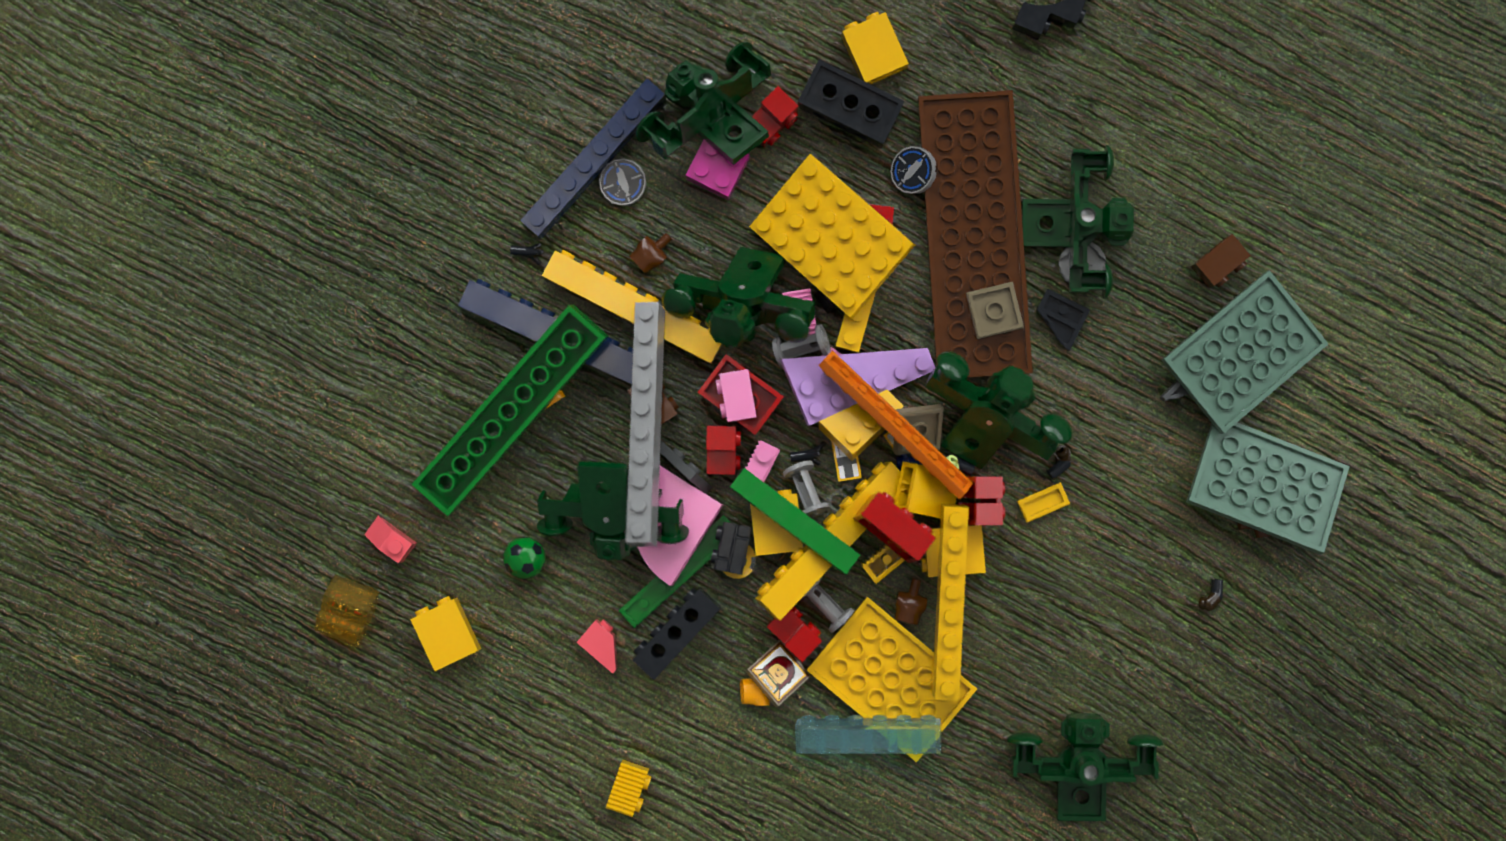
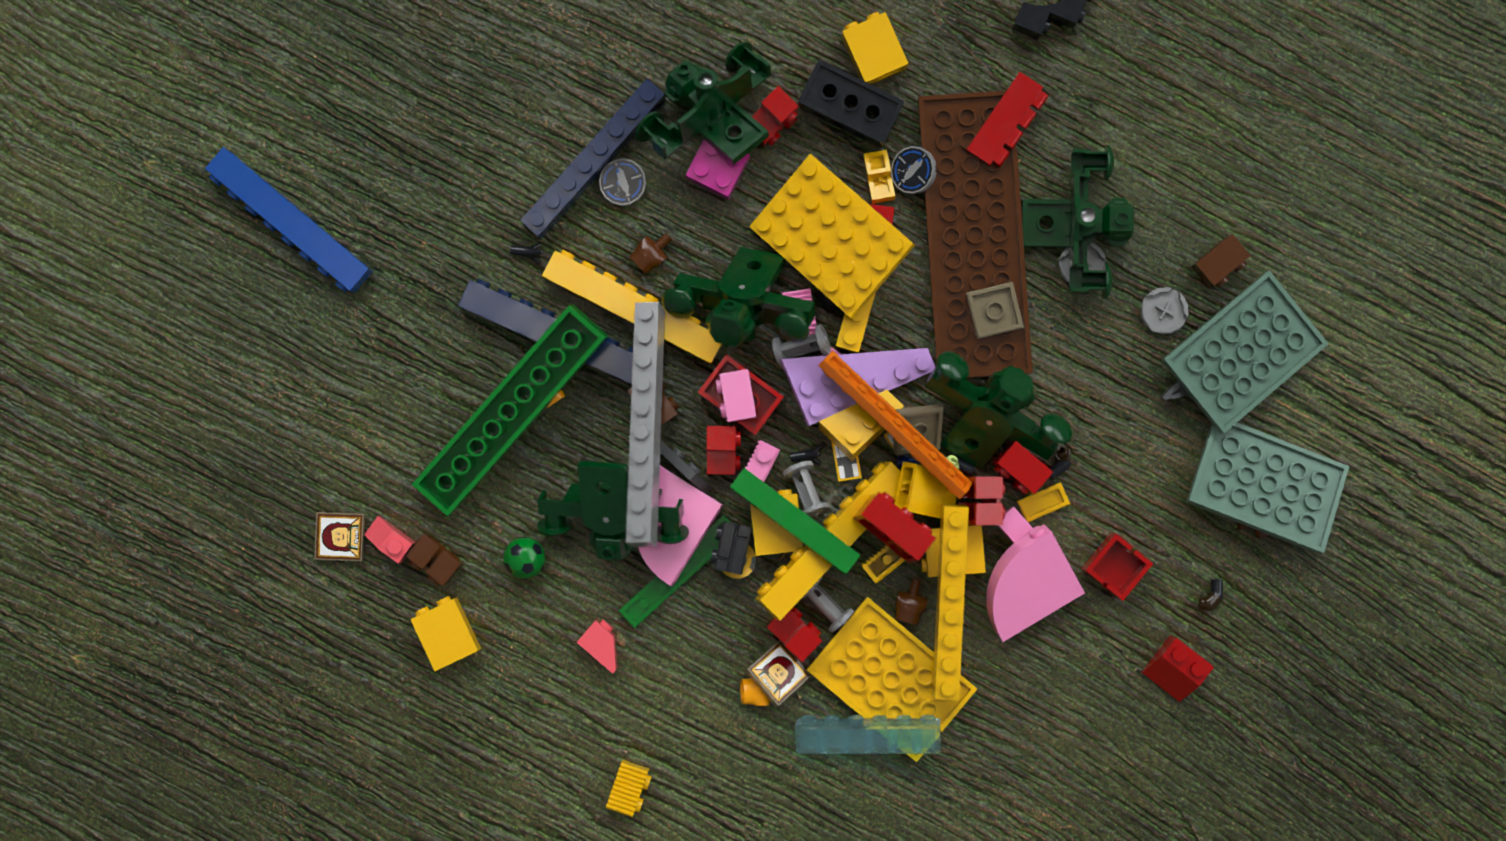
clear yellow piece [314,574,379,648] -> none
black brick [633,587,721,680] -> none
dark green piece [1007,713,1163,821] -> none
black wing [1036,289,1090,351] -> none
none -> blue brick [205,147,373,293]
none -> tile [314,512,365,561]
none -> reddish brown piece [406,533,464,586]
none -> yellow slope [863,150,895,204]
none -> red windscreen [966,72,1049,167]
none -> bright pink brick [986,524,1085,642]
none -> red brick [992,441,1053,494]
none -> bright pink brick [996,506,1032,544]
none -> red piece [1081,532,1153,601]
none -> light grey tile [1140,287,1189,335]
none -> red slope [1141,635,1214,702]

